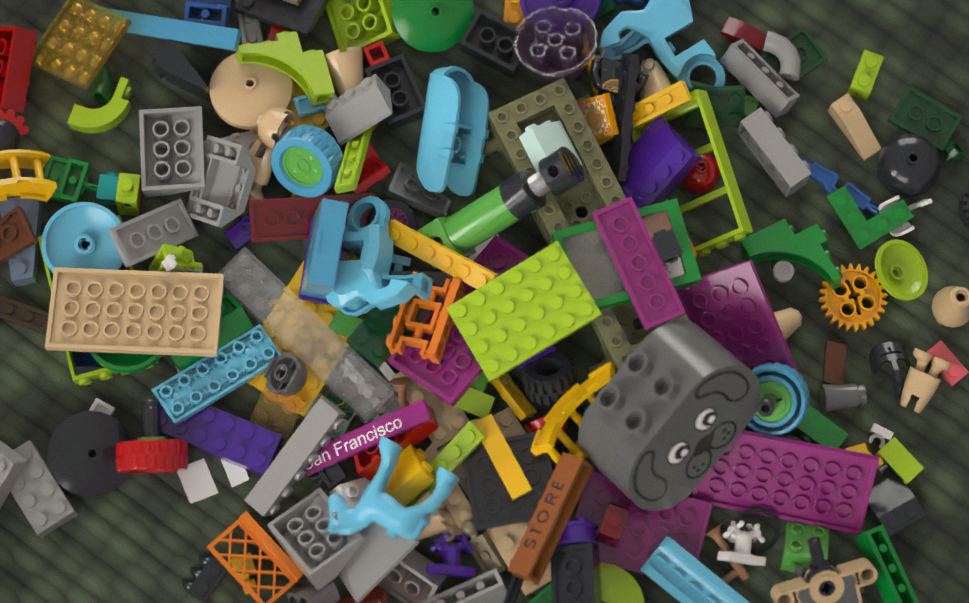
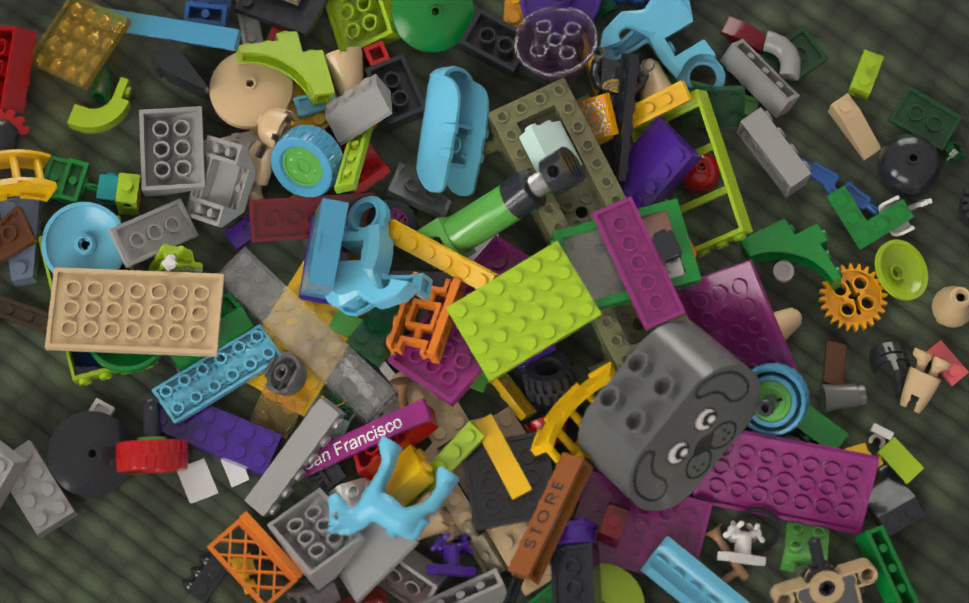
medium azure tile [392,254,413,271] -> none
lime hinge [454,387,495,418] -> none

